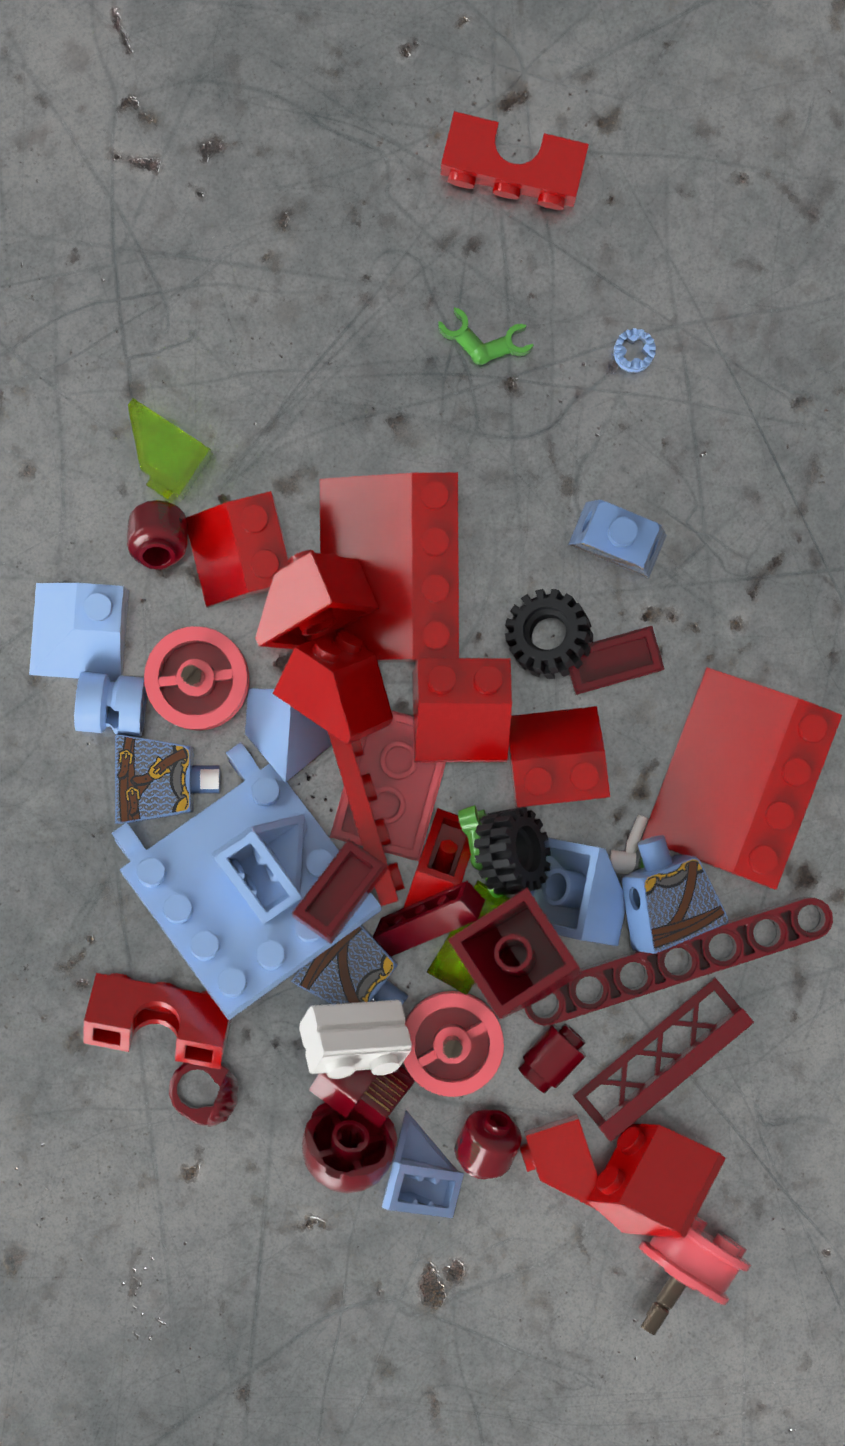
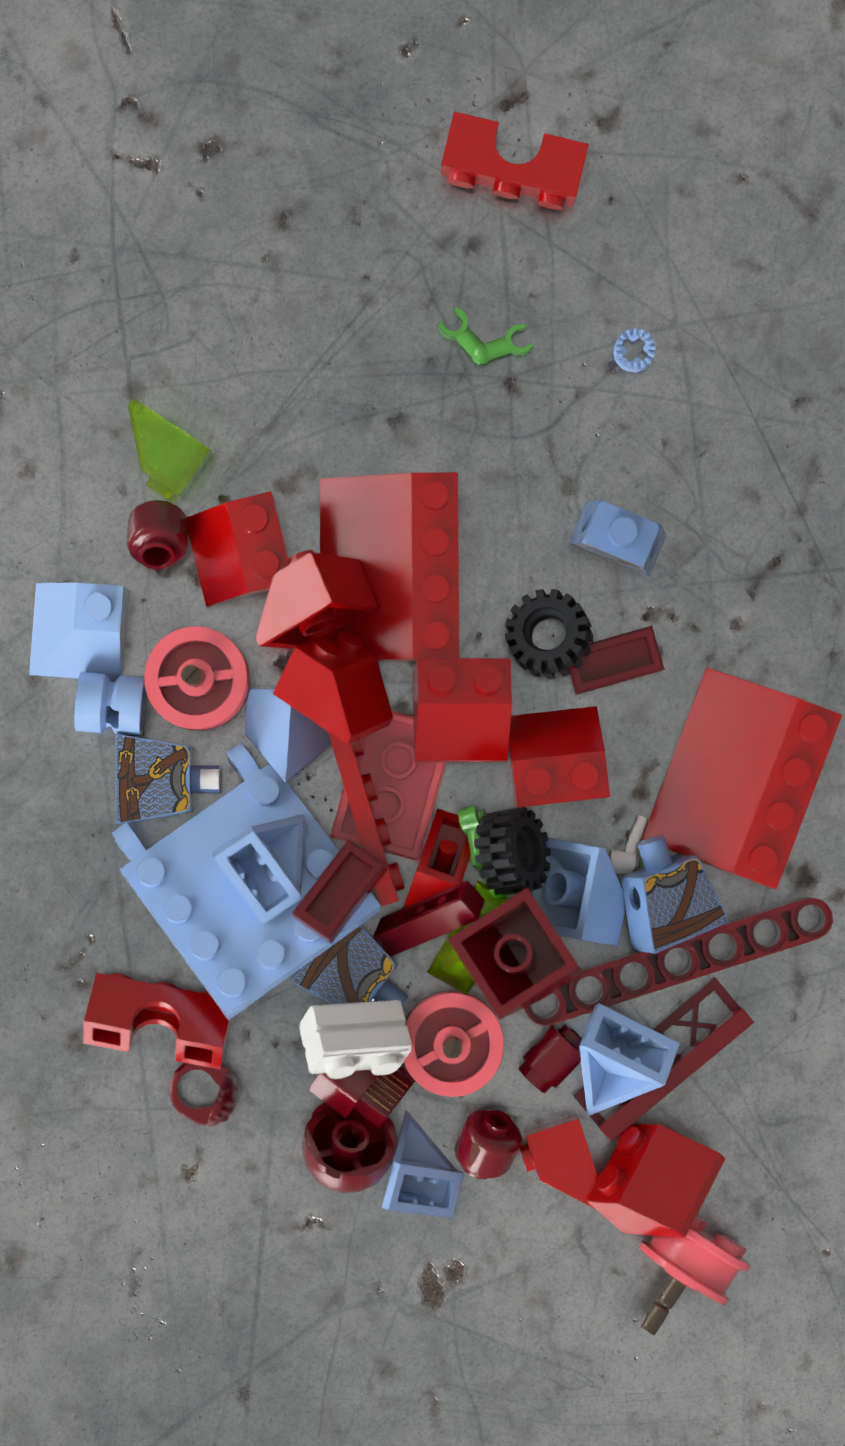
none -> light blue slope [580,1003,680,1116]

